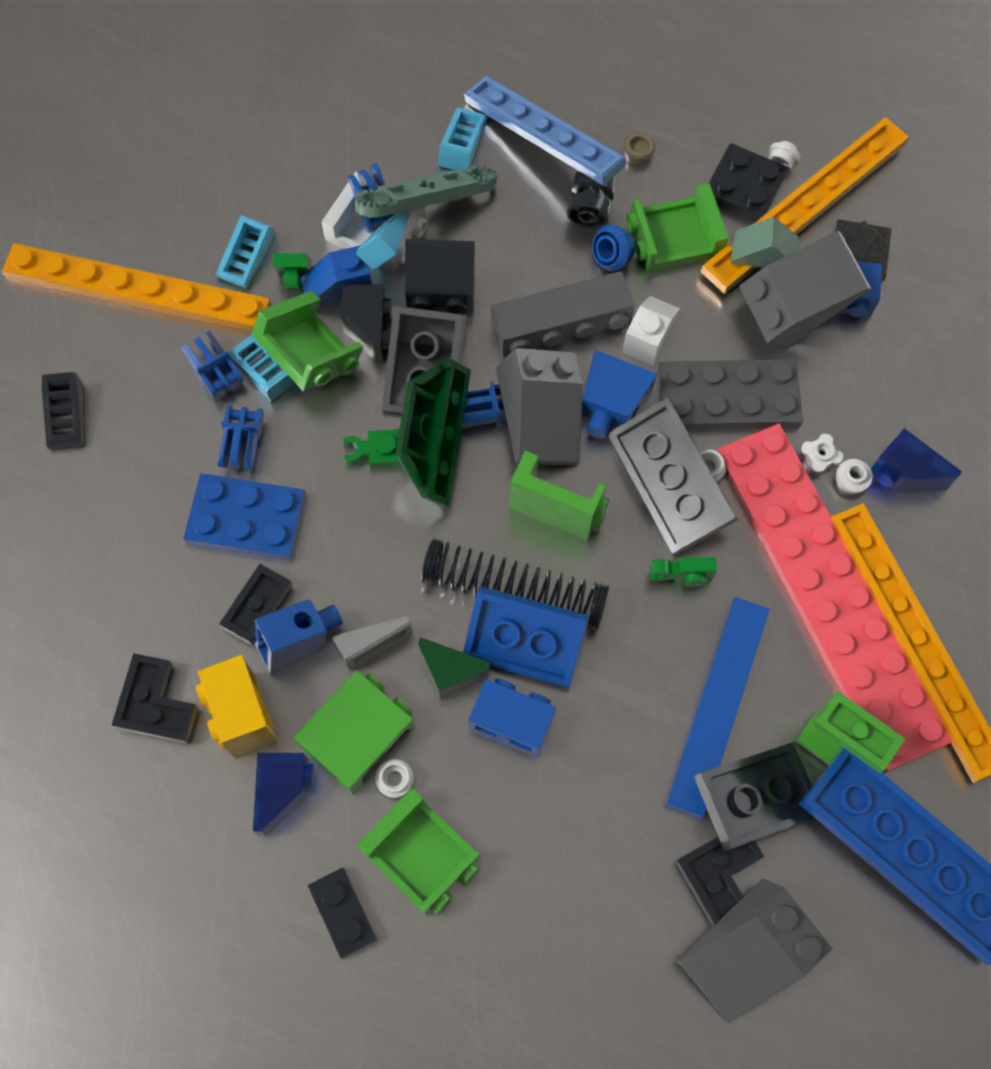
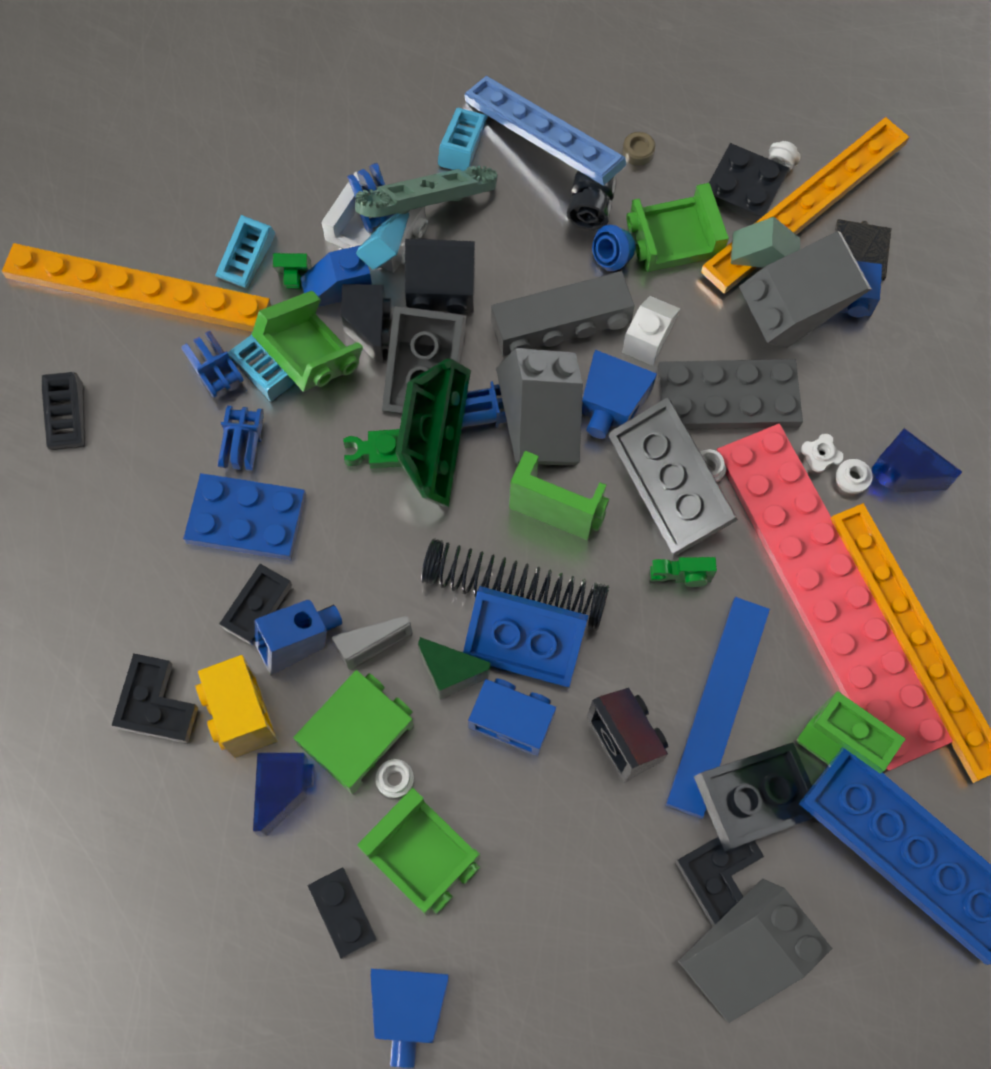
none -> blue torso [370,968,449,1068]
none -> black slope [587,687,669,783]

